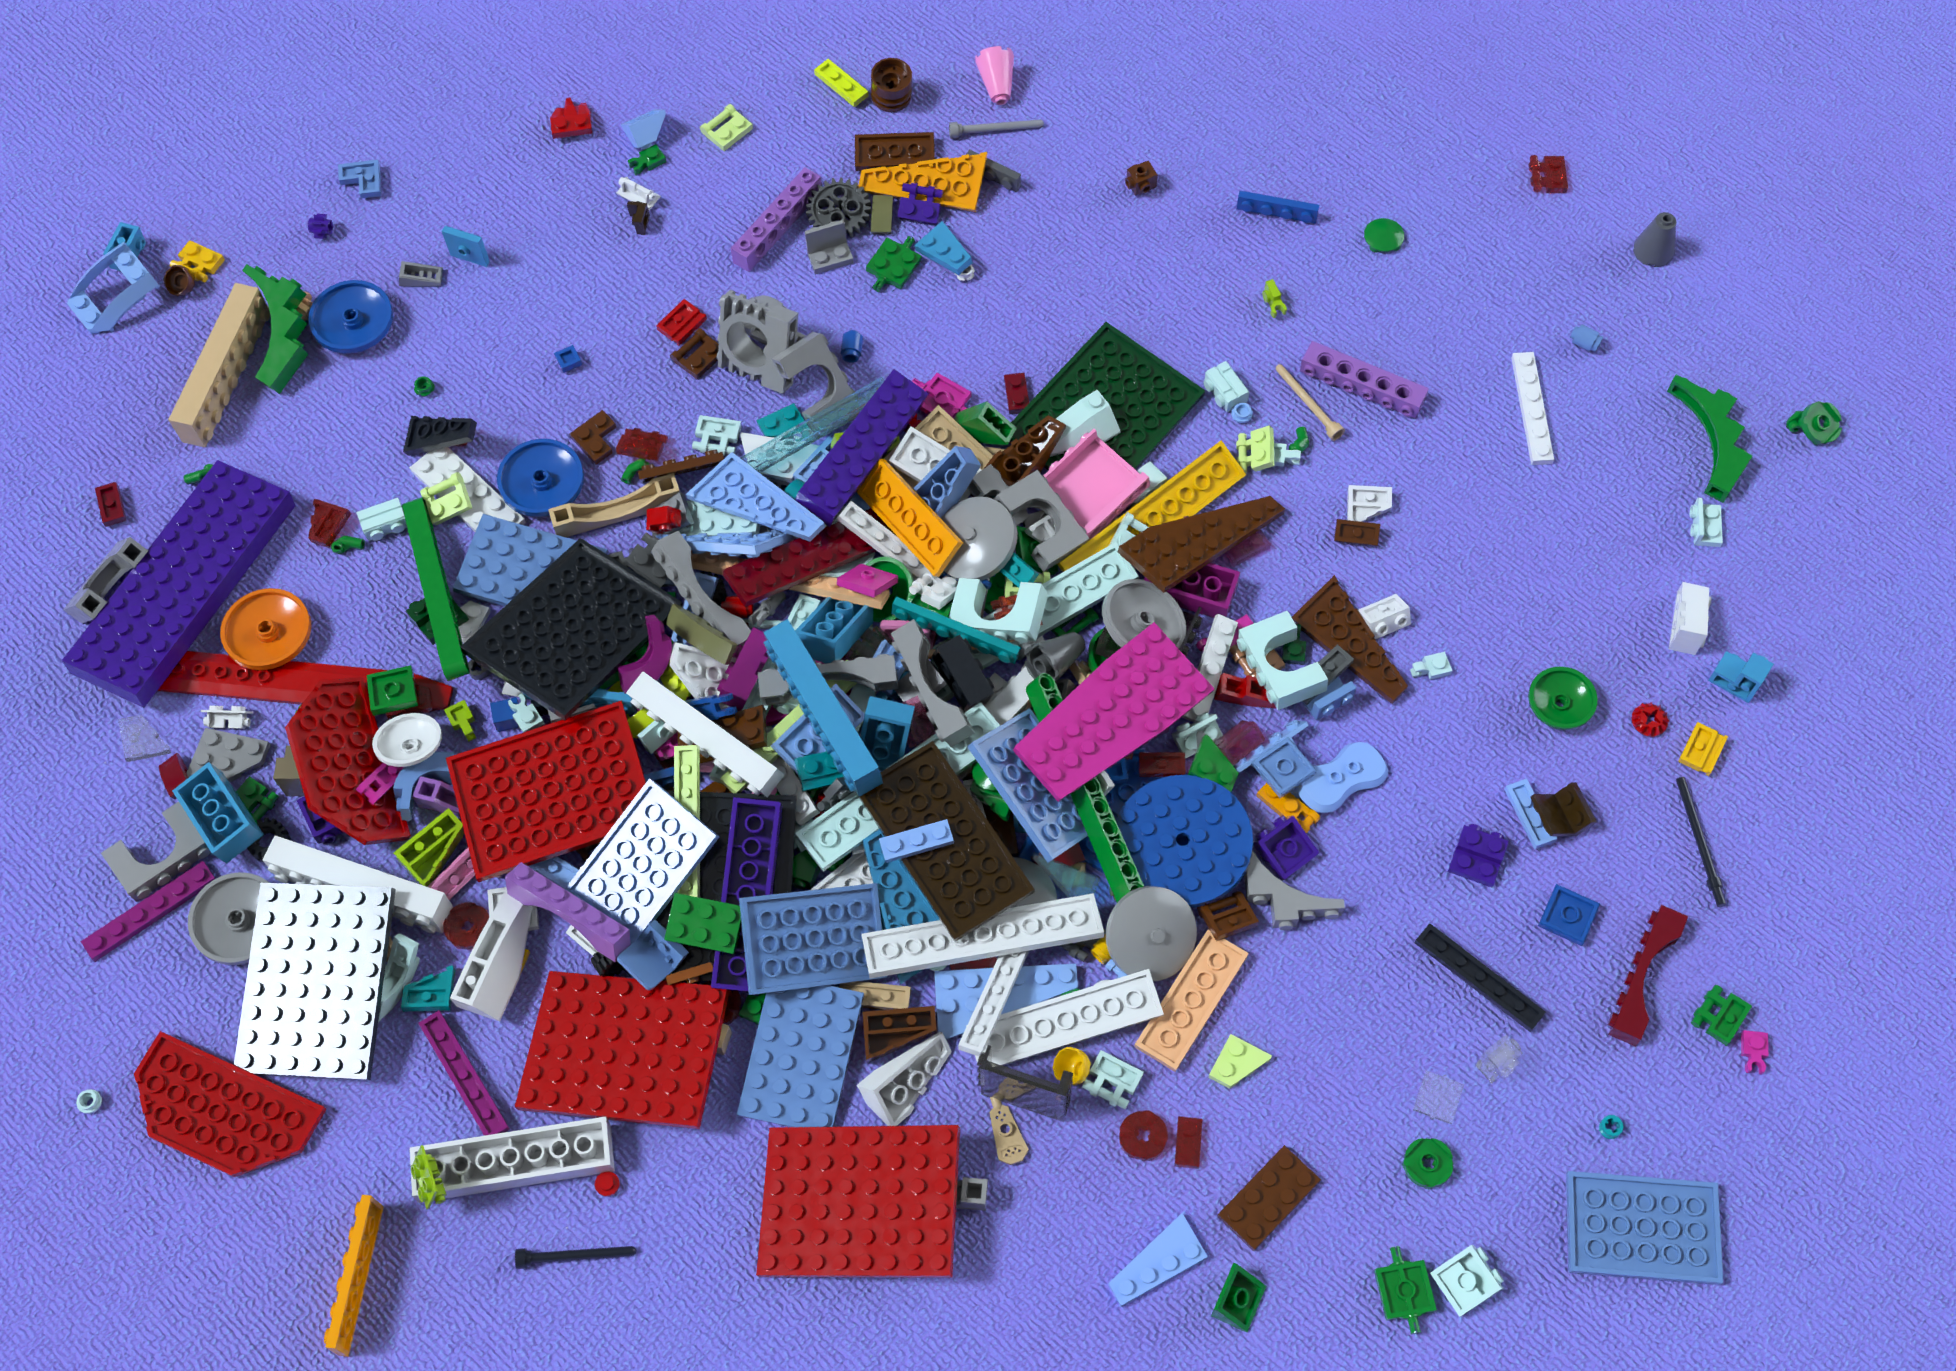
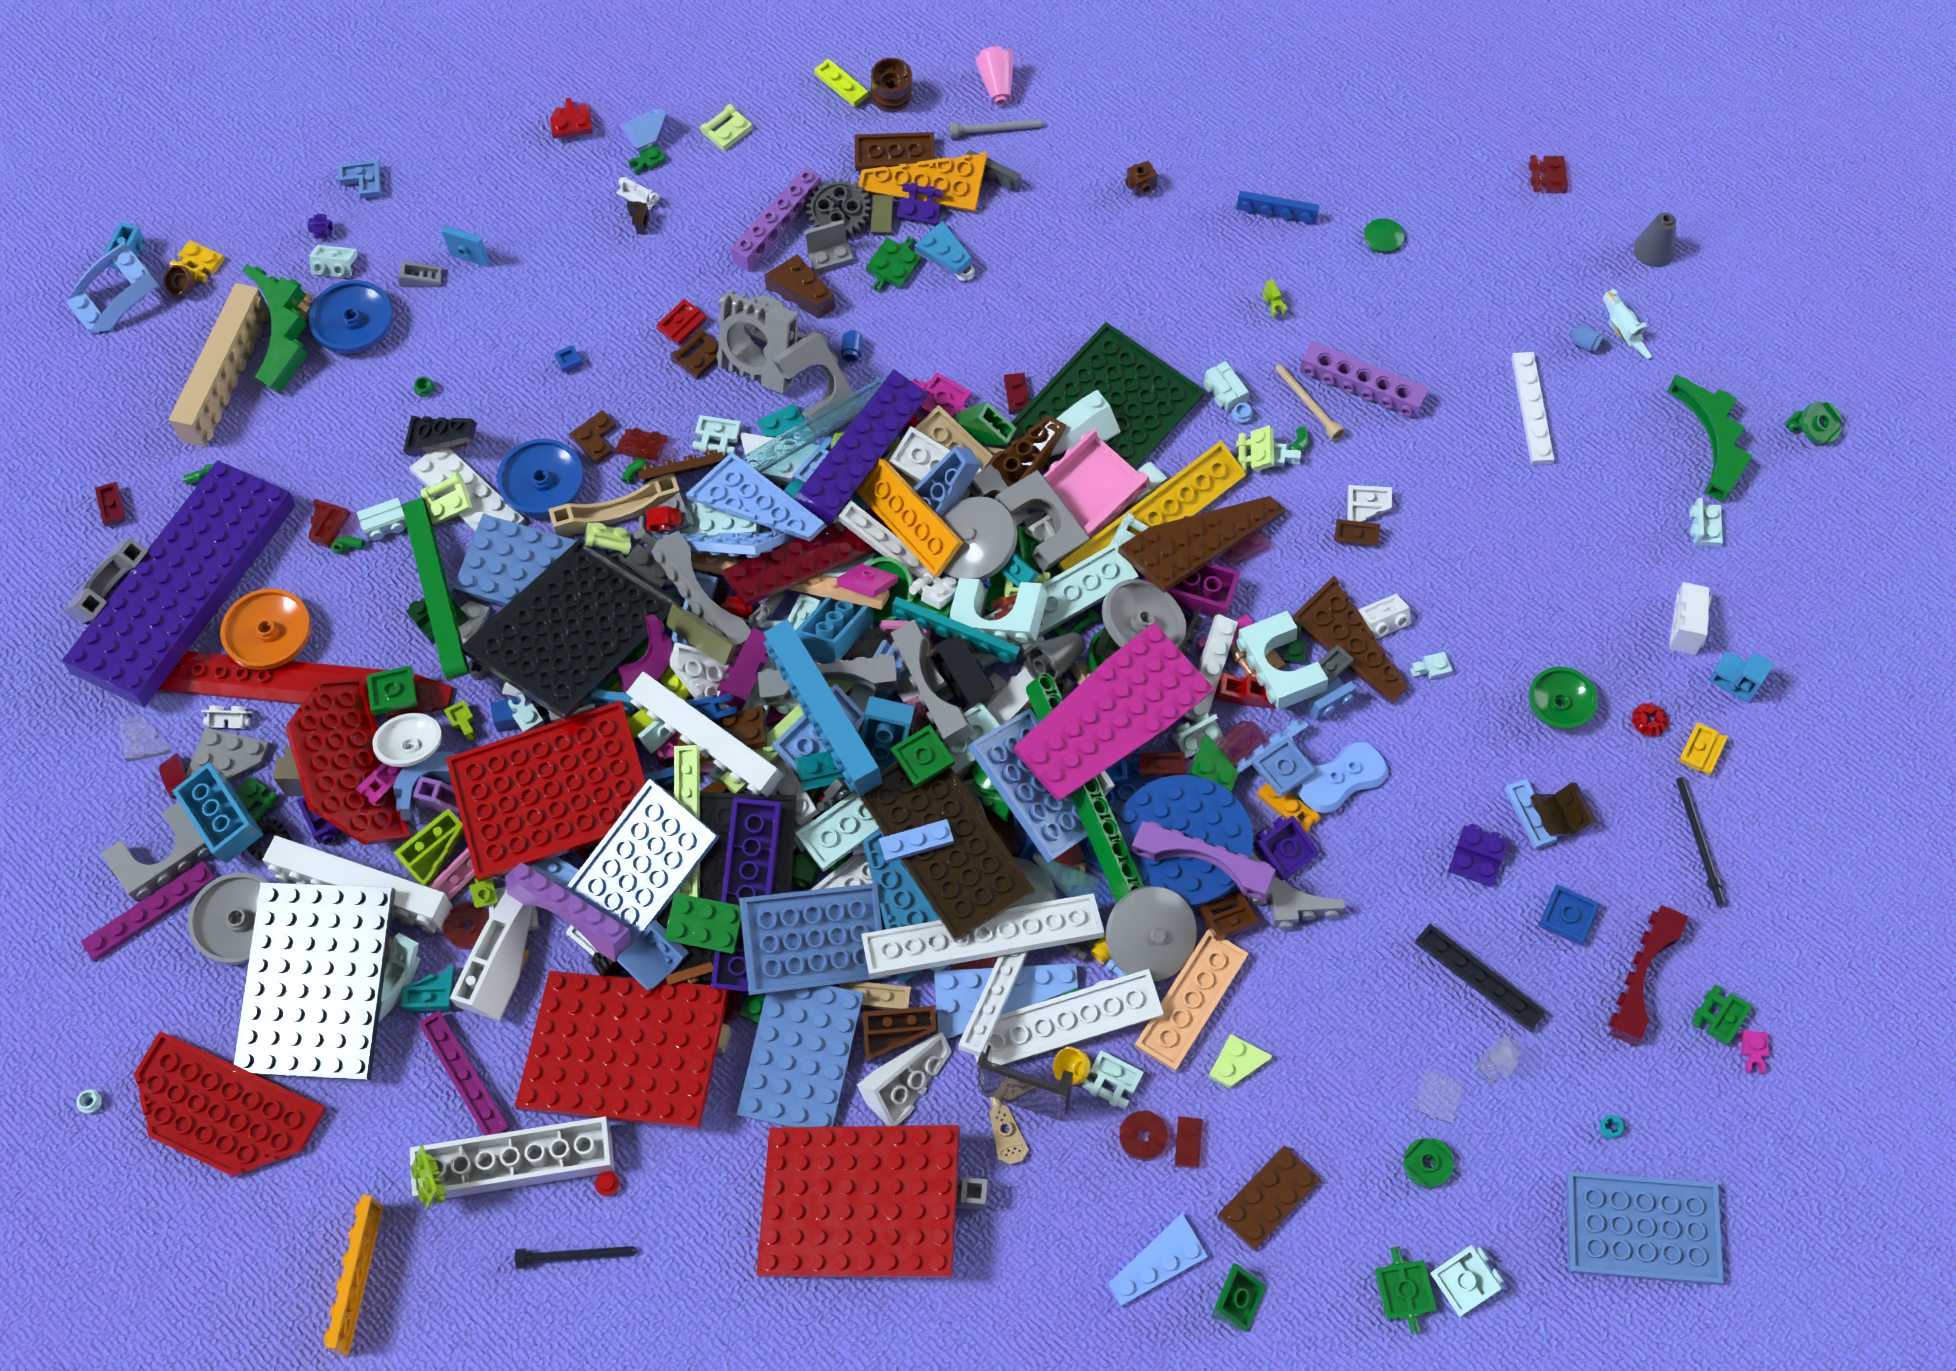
none -> light aqua bracket [309,245,357,278]
none -> lime bracket [469,877,498,908]
none -> yellowish green plate [585,522,631,555]
none -> light grey hand [633,515,645,544]
none -> reddish brown wedge [764,254,835,319]
none -> green plate [890,725,955,788]
none -> medium lavender arch [1132,821,1275,902]
none -> light aqua animal [1603,289,1652,360]

